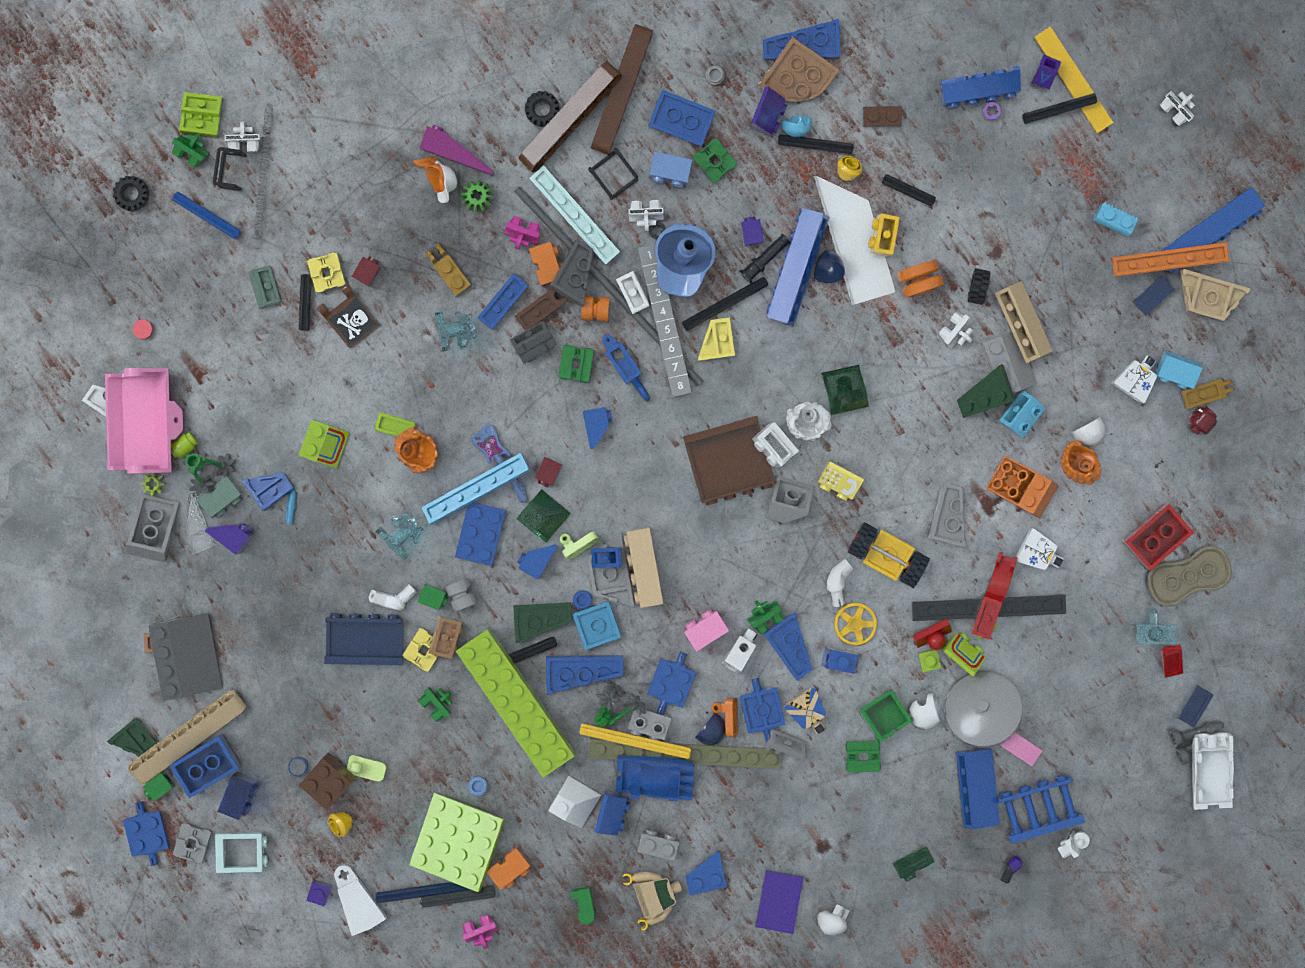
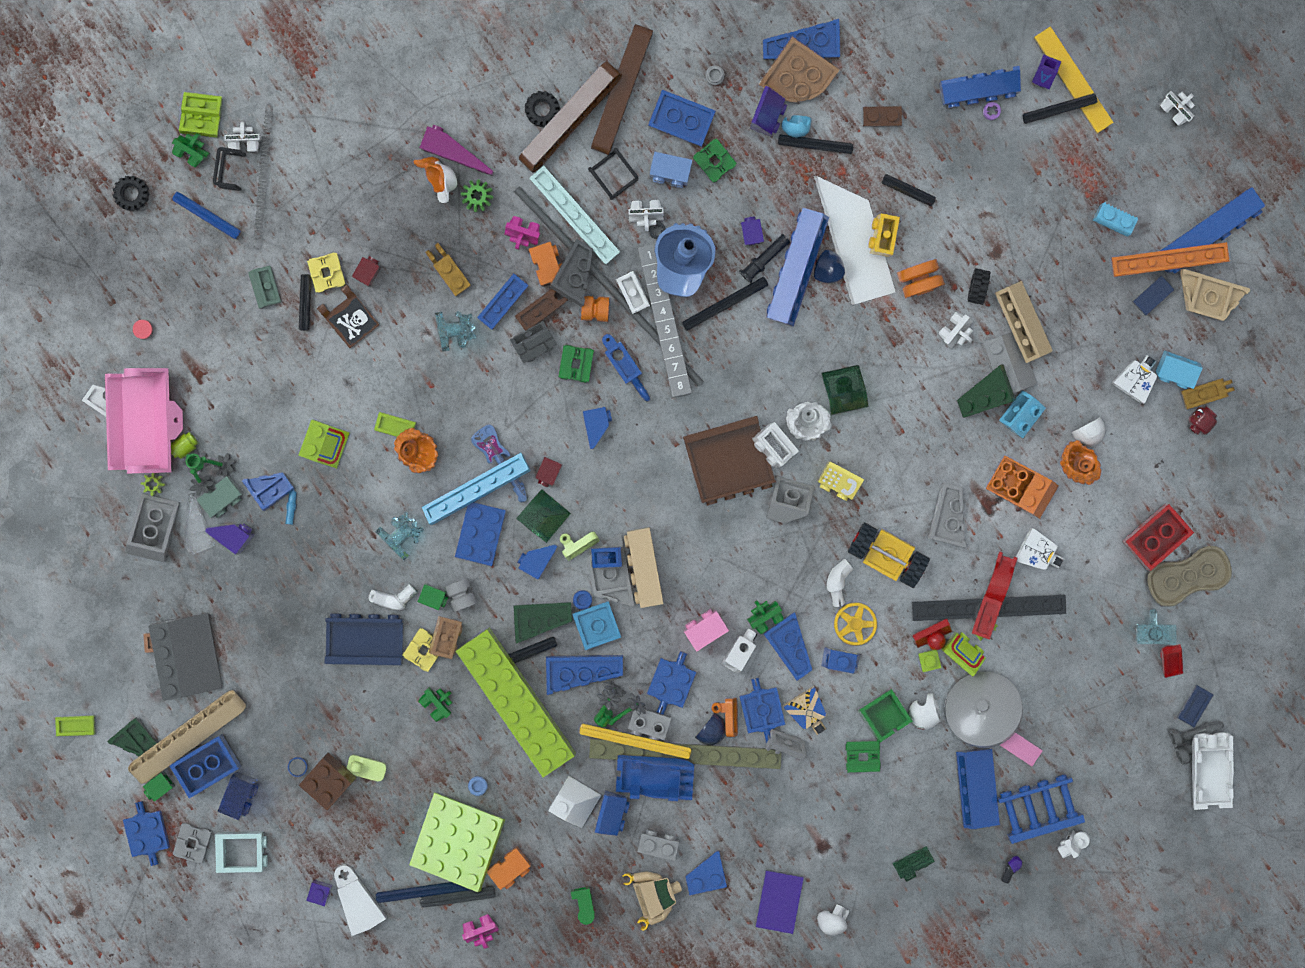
yellow cone [328,812,353,837] -> none
light yellow wing [698,317,735,361] -> none
yellow cone [837,156,862,181] -> none
none -> lime tile [55,715,96,736]

